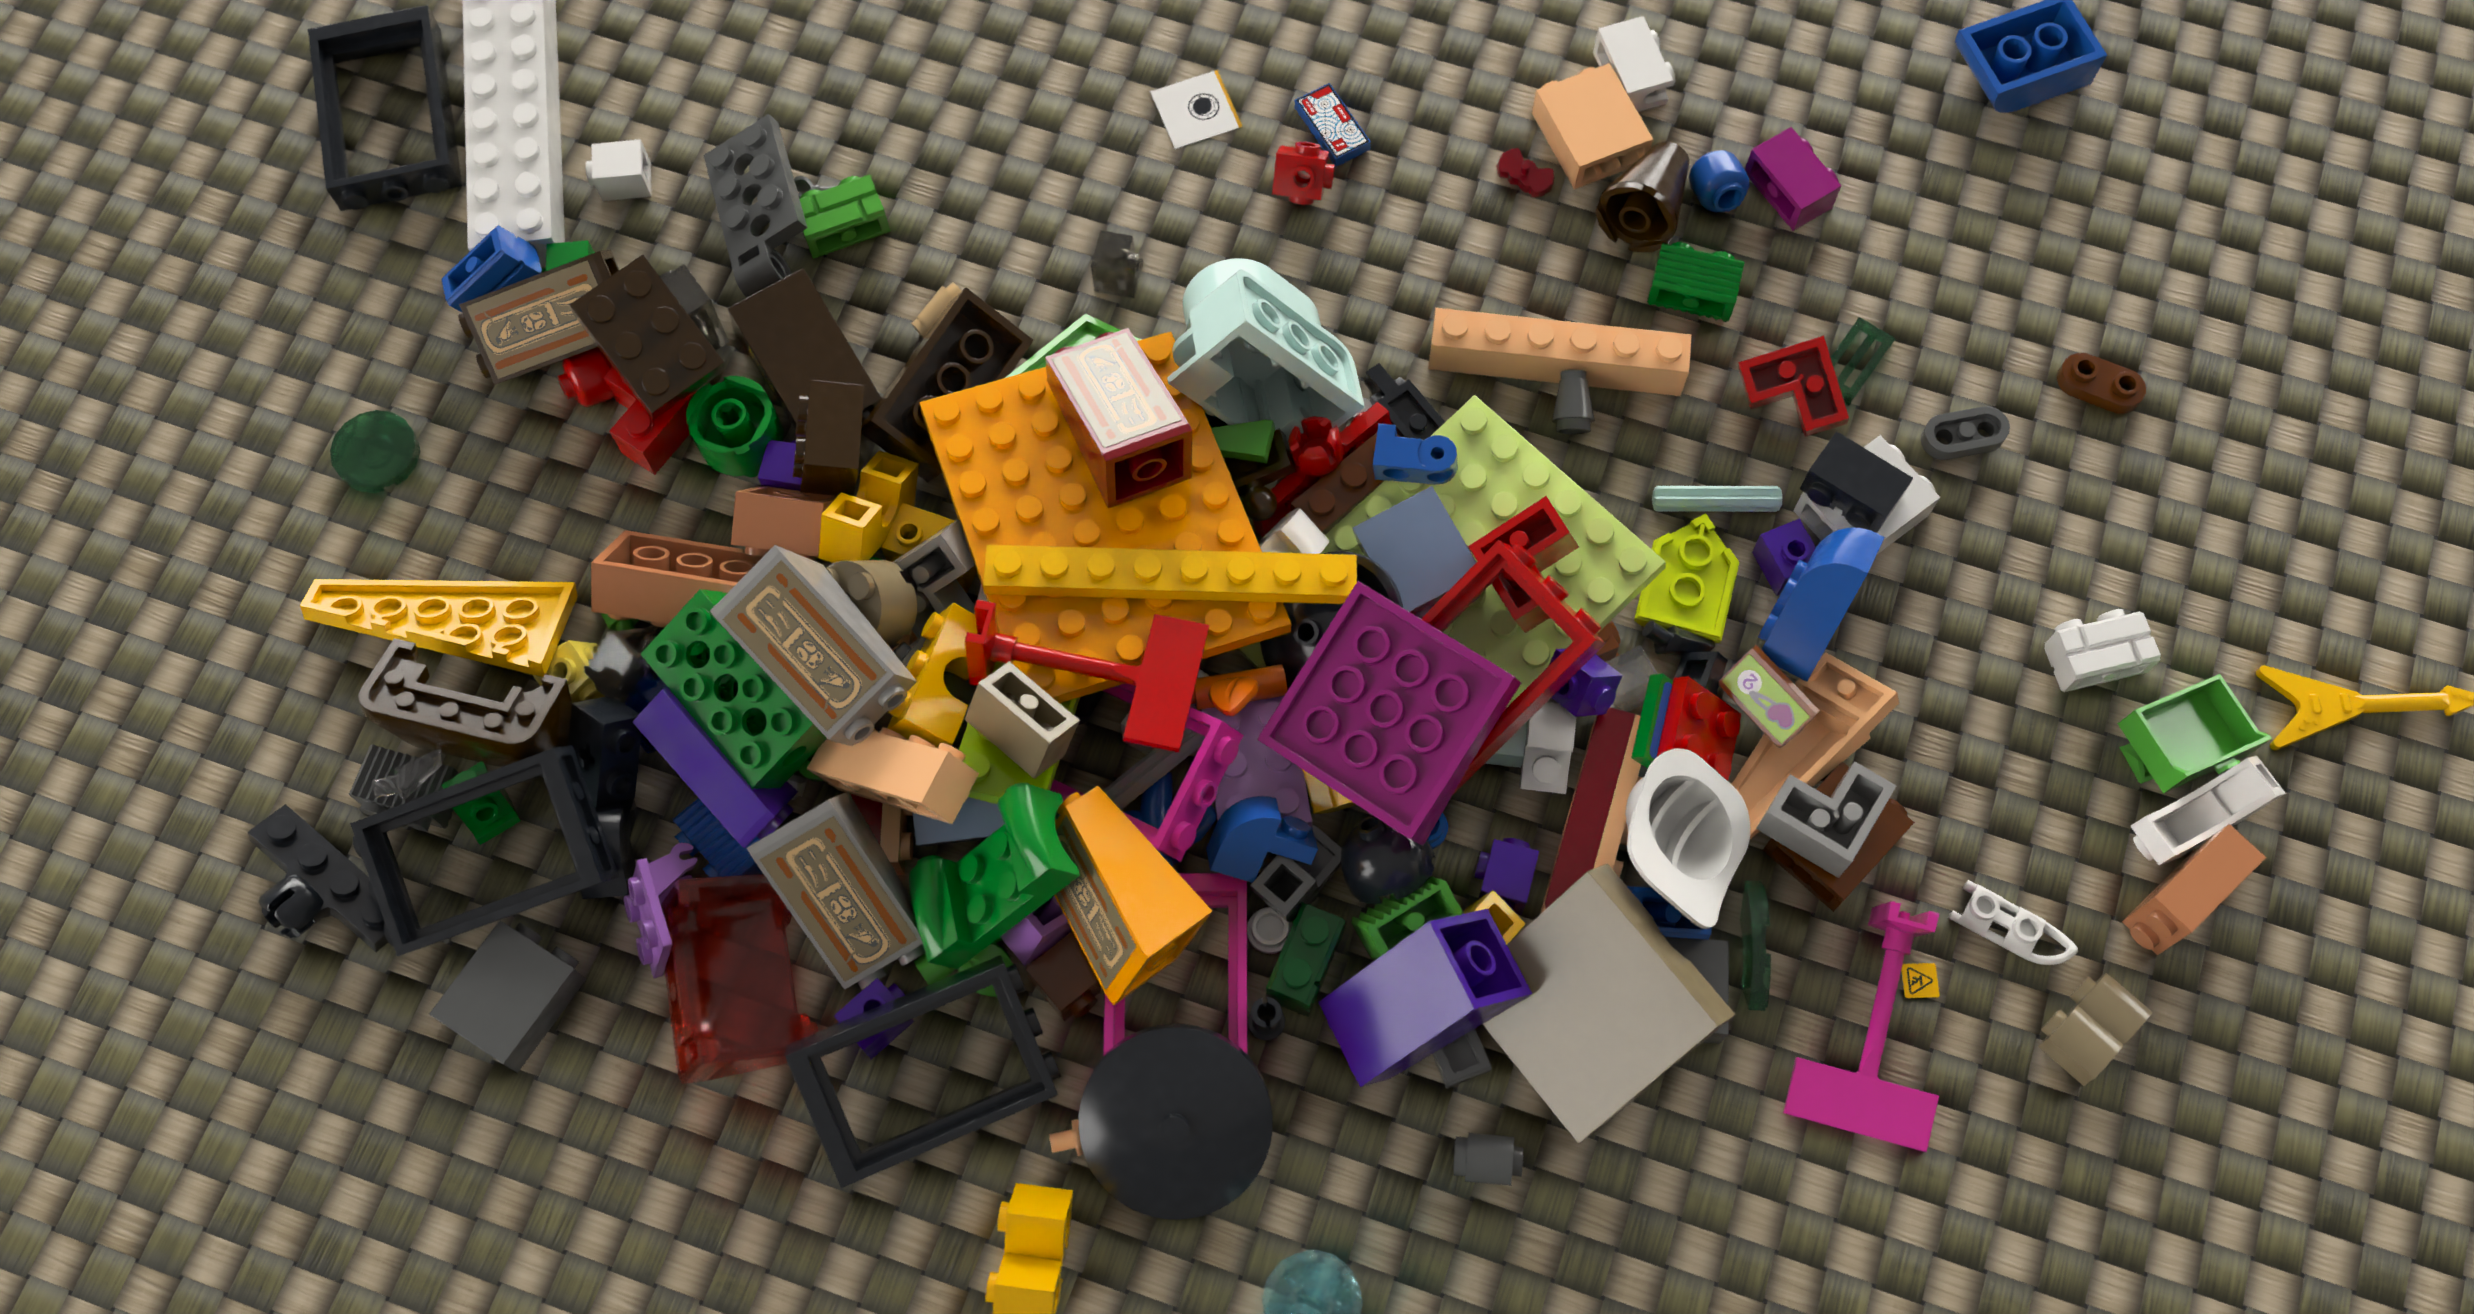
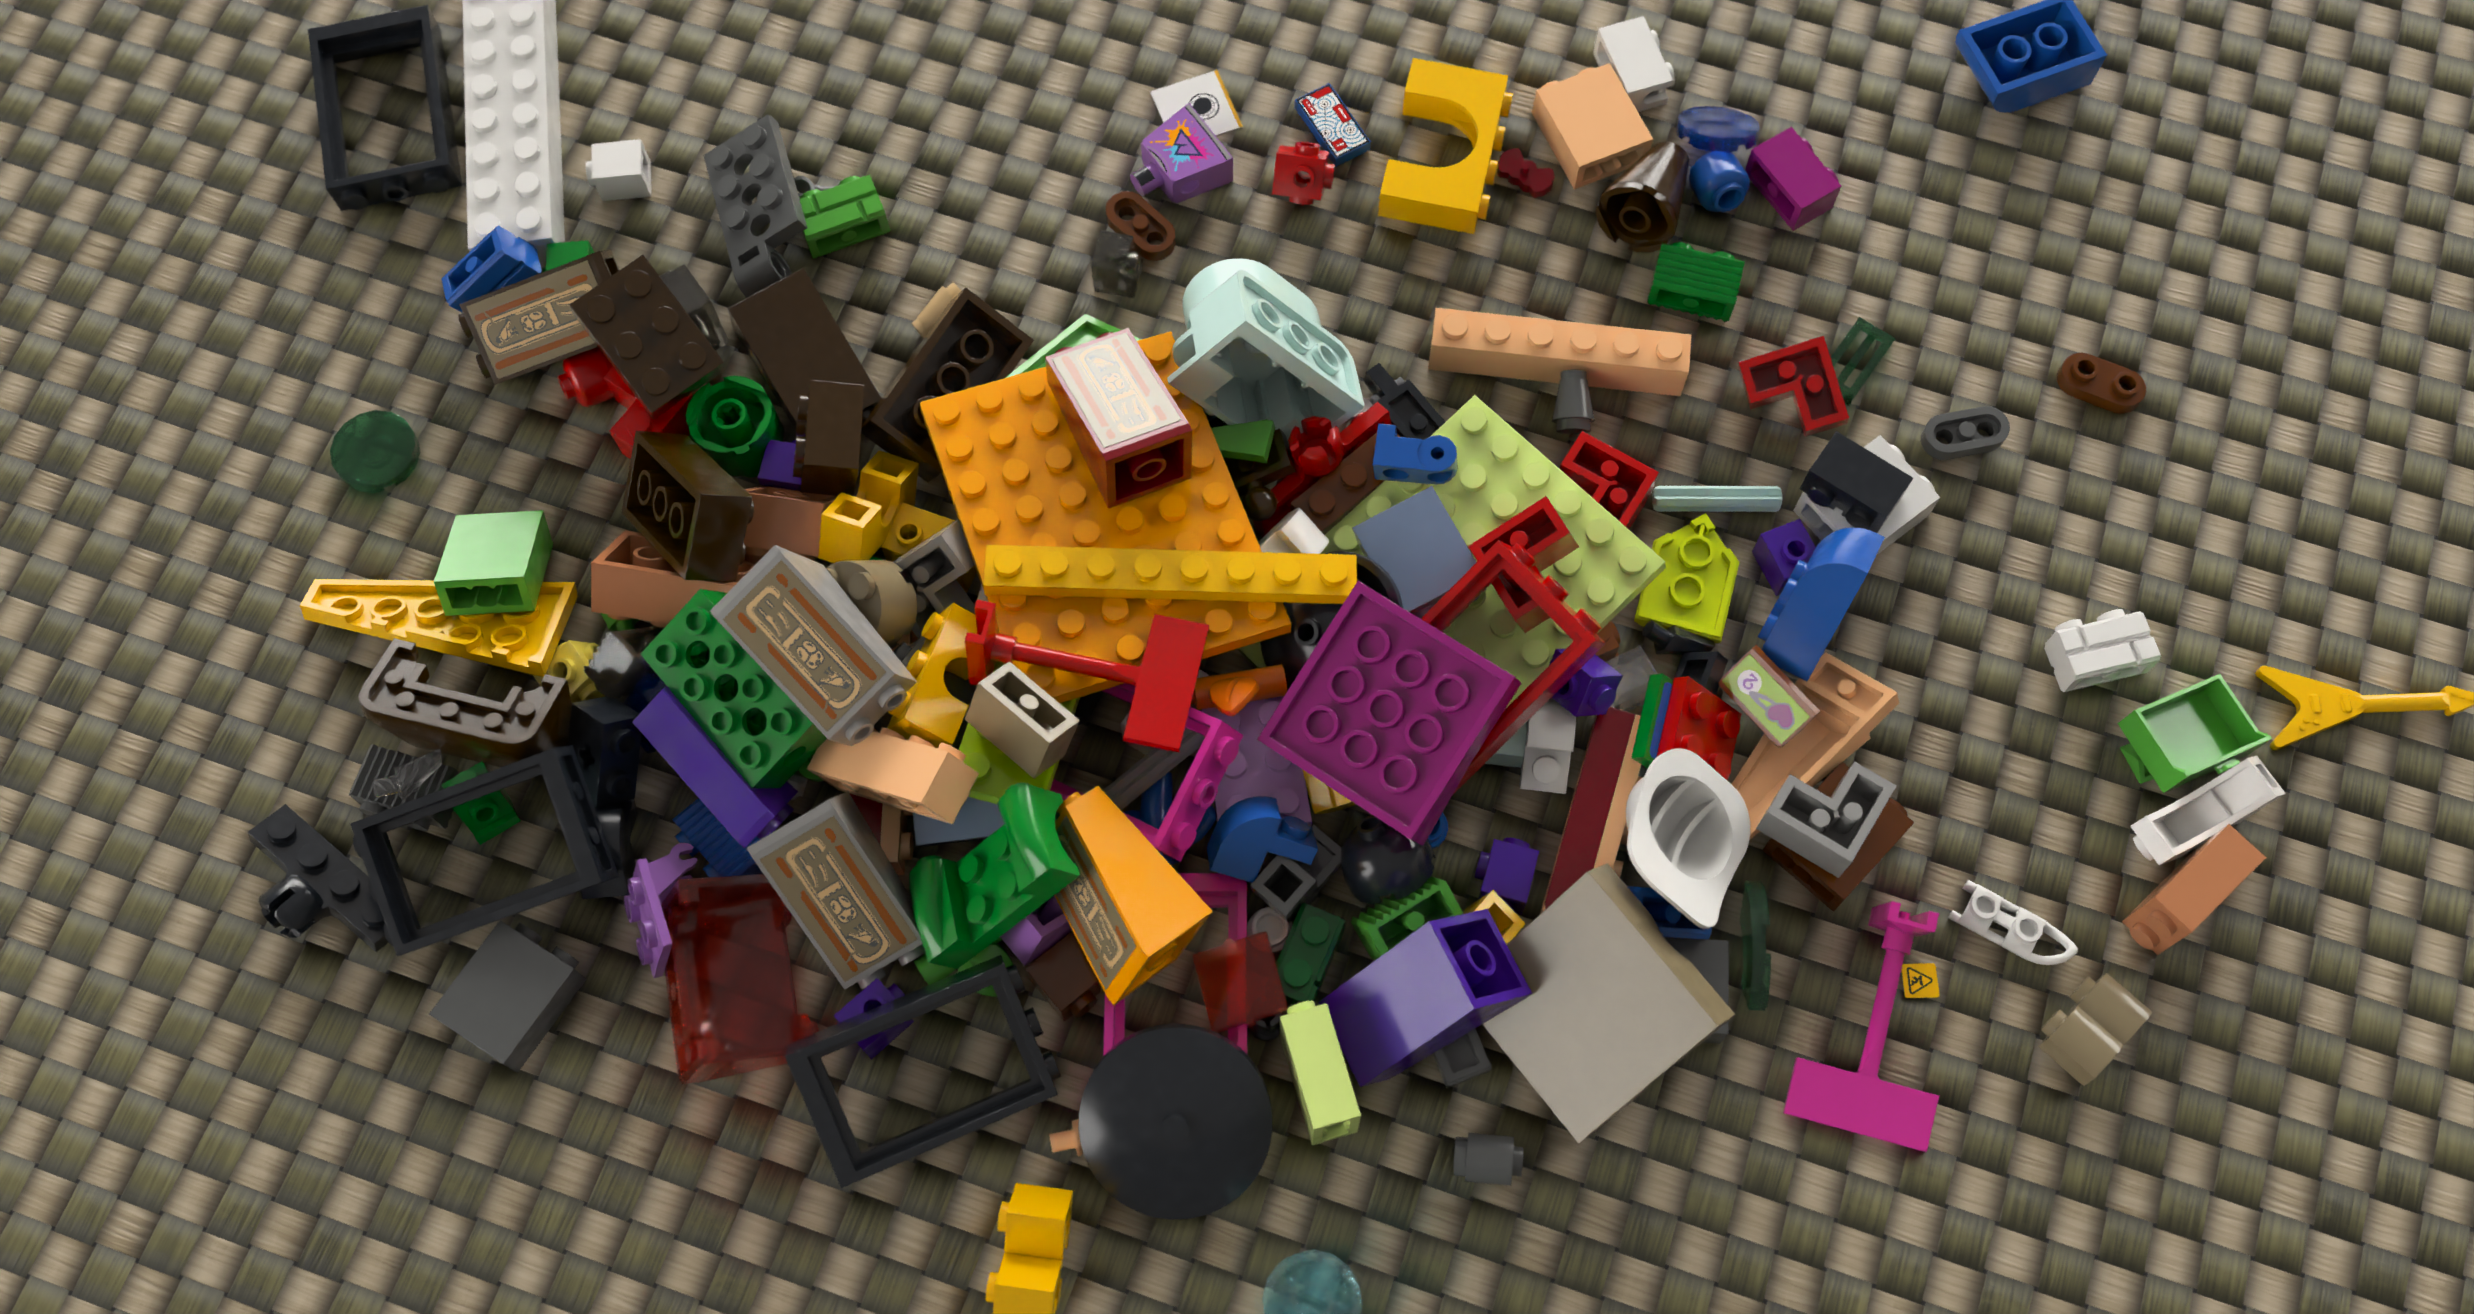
none -> brick [434,510,553,616]
none -> dark brown brick [621,431,754,582]
none -> reddish brown plate [1106,191,1176,261]
none -> medium lavender torso [1130,103,1233,203]
none -> clear red piece [1192,931,1288,1033]
none -> yellowish green brick [1280,1001,1361,1145]
none -> yellow arch [1378,58,1513,234]
none -> red brick [1560,431,1659,530]
none -> clear blue tile [1676,106,1760,153]

